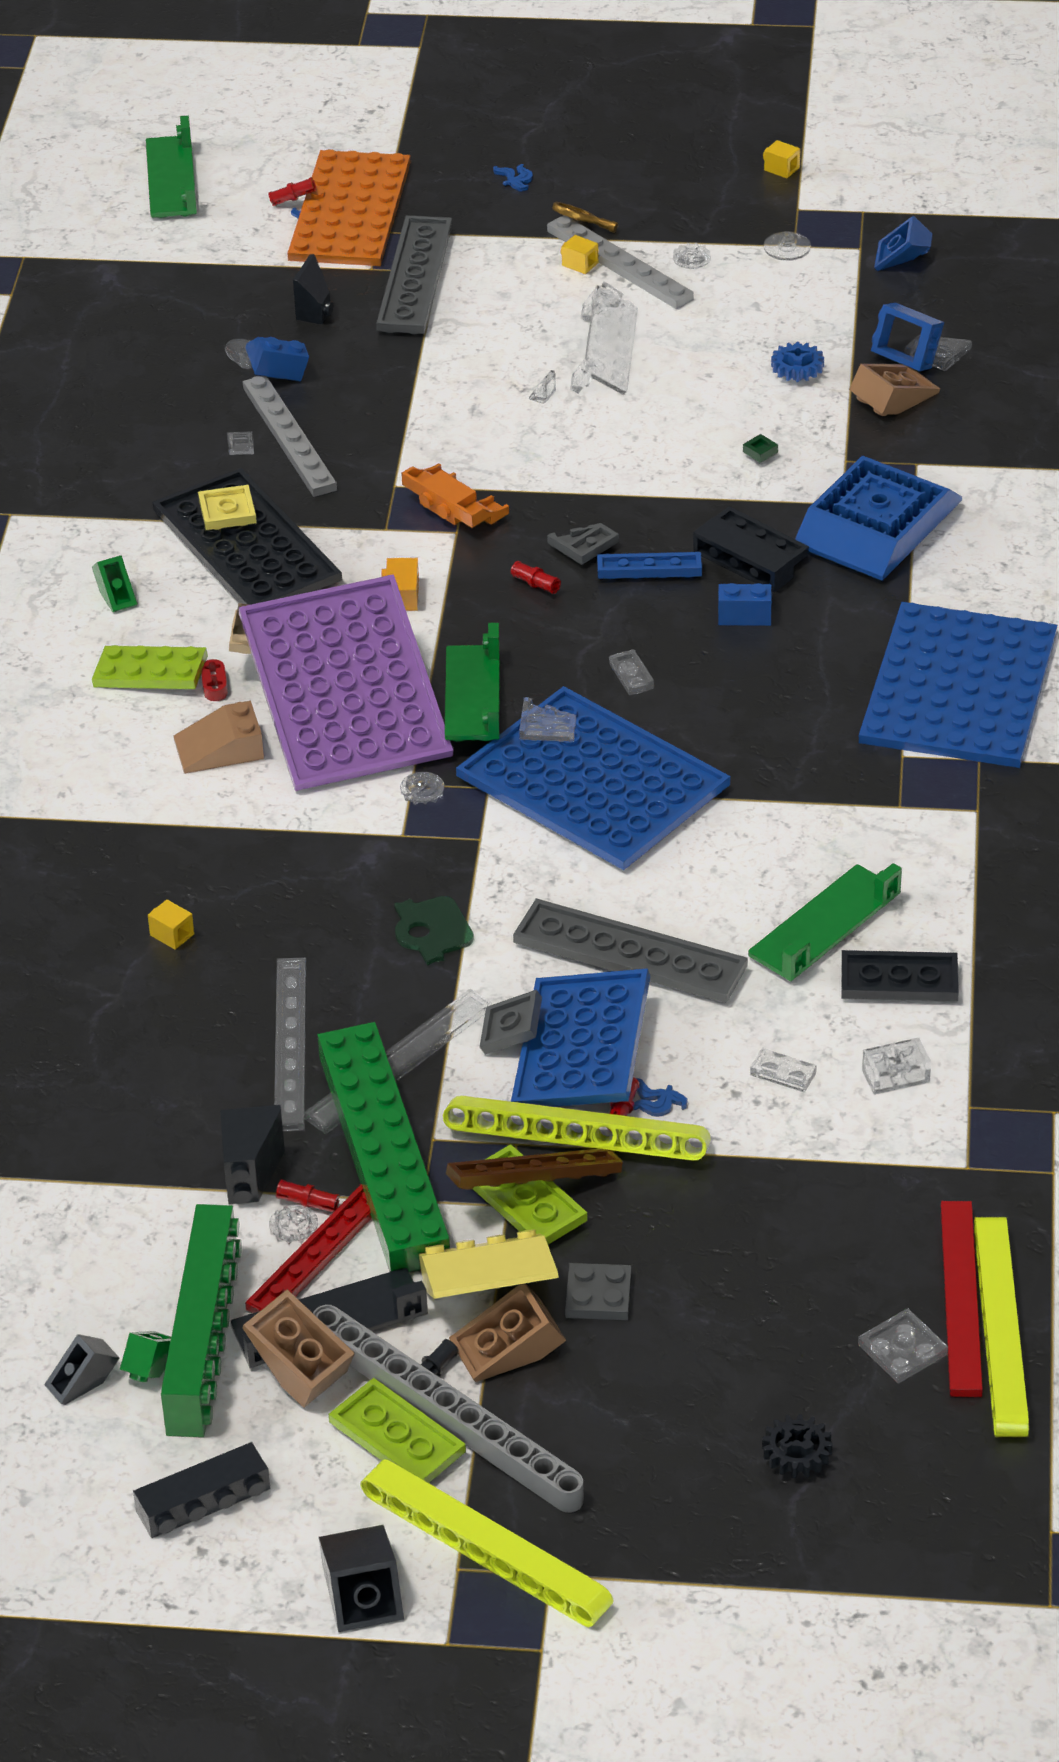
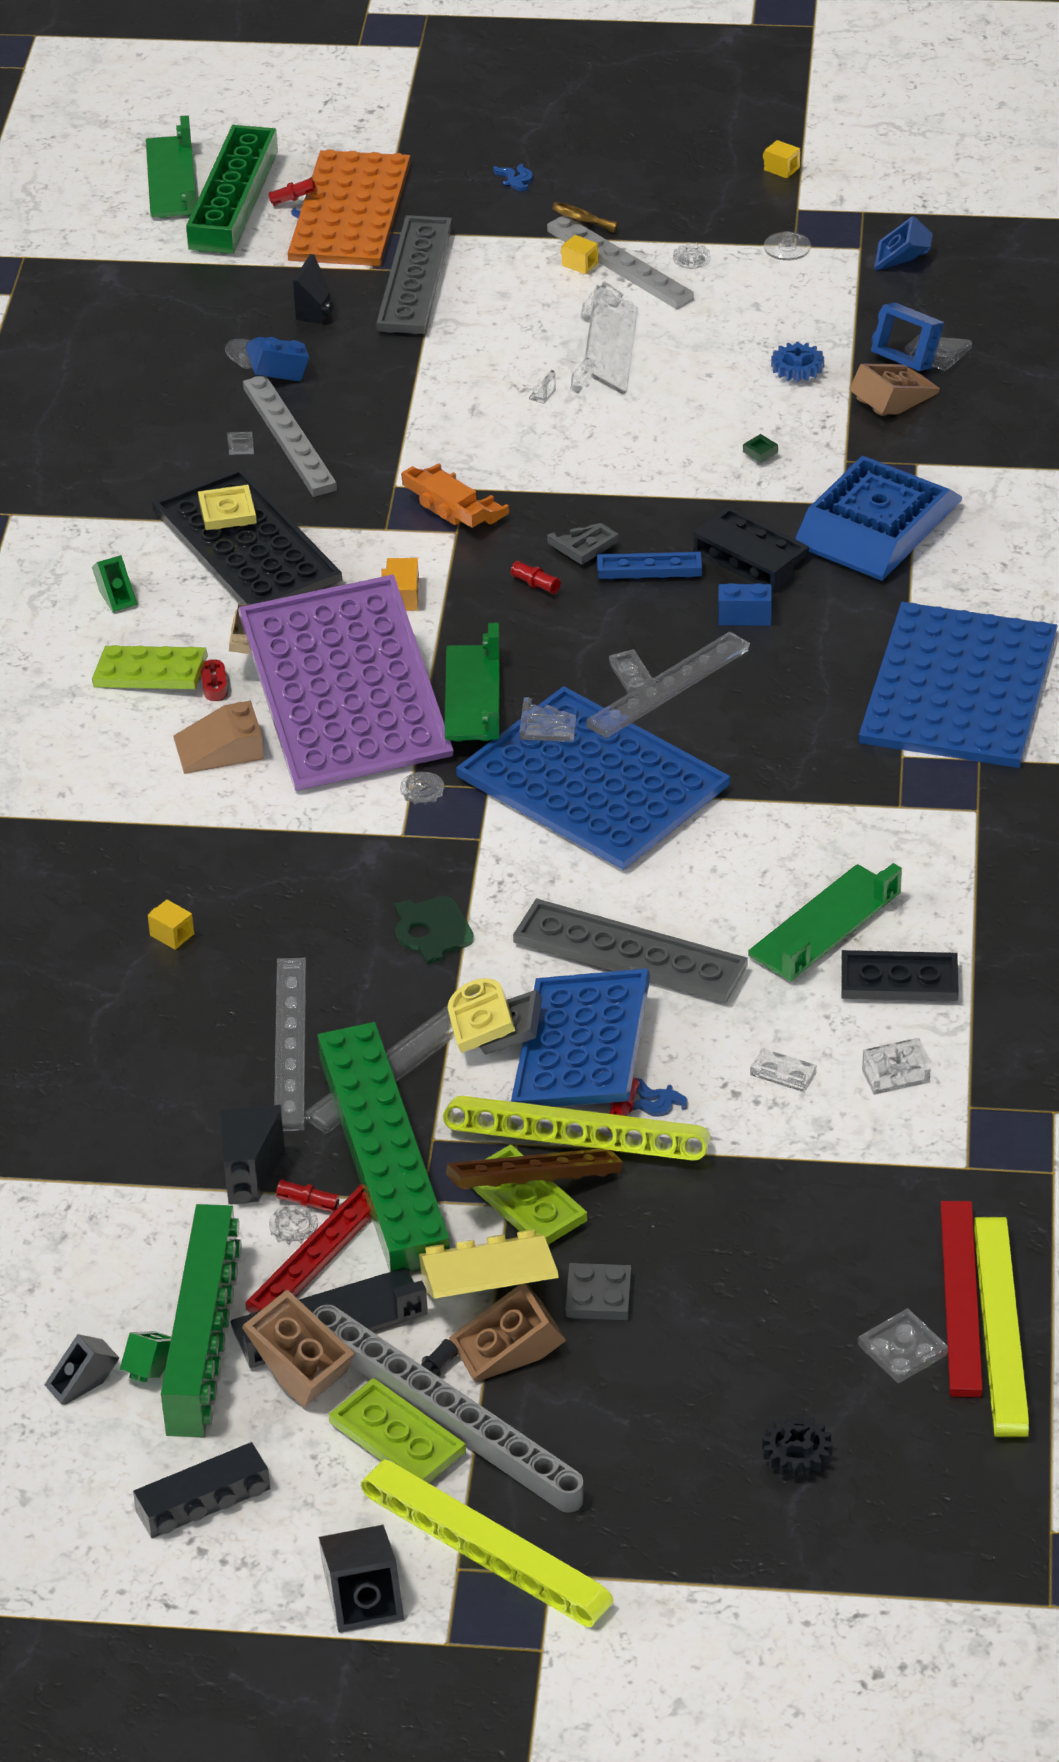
none -> green brick [186,125,278,254]
none -> light yellow plate [448,978,516,1053]
none -> clear tile [586,632,749,739]

